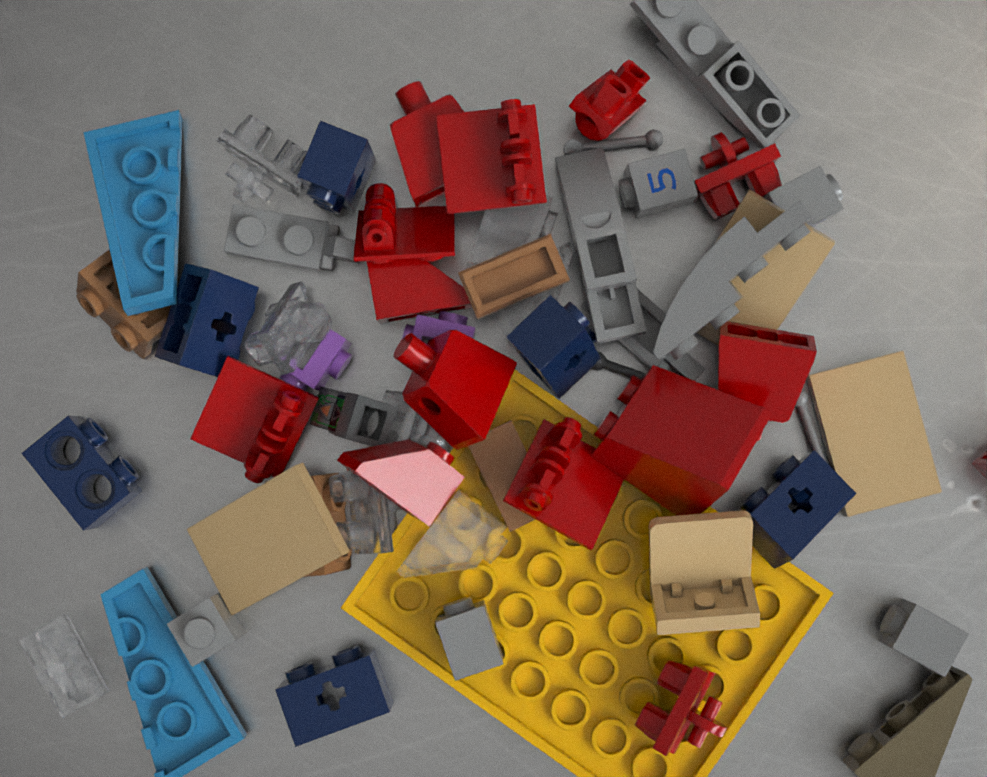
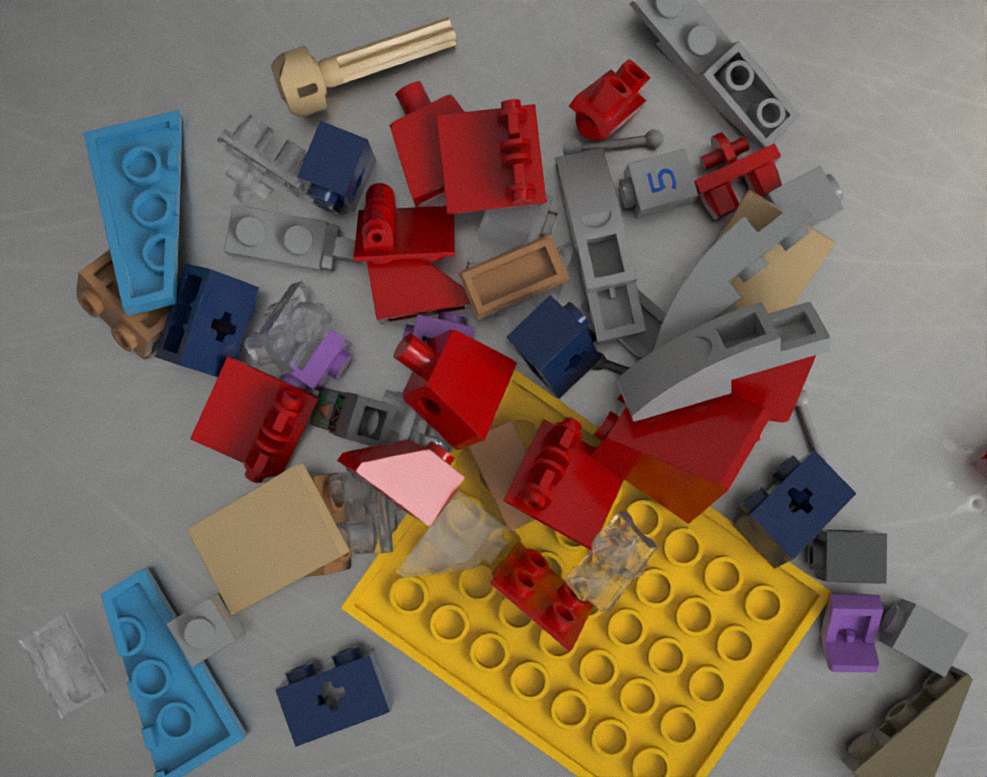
dark blue brick [21,415,142,531] -> none
light grey brick [435,596,503,681] -> none
red hips [635,660,727,756] -> none
tan bracket [649,510,760,635] -> none
tan tile [807,351,942,517] -> none
none -> tan piece [271,17,457,117]
none -> red hinge [490,541,594,652]
none -> clear hips [565,511,658,612]
none -> light grey slope [617,301,831,422]
none -> dark grey brick [808,529,887,584]
none -> medium lavender bracket [820,594,884,673]

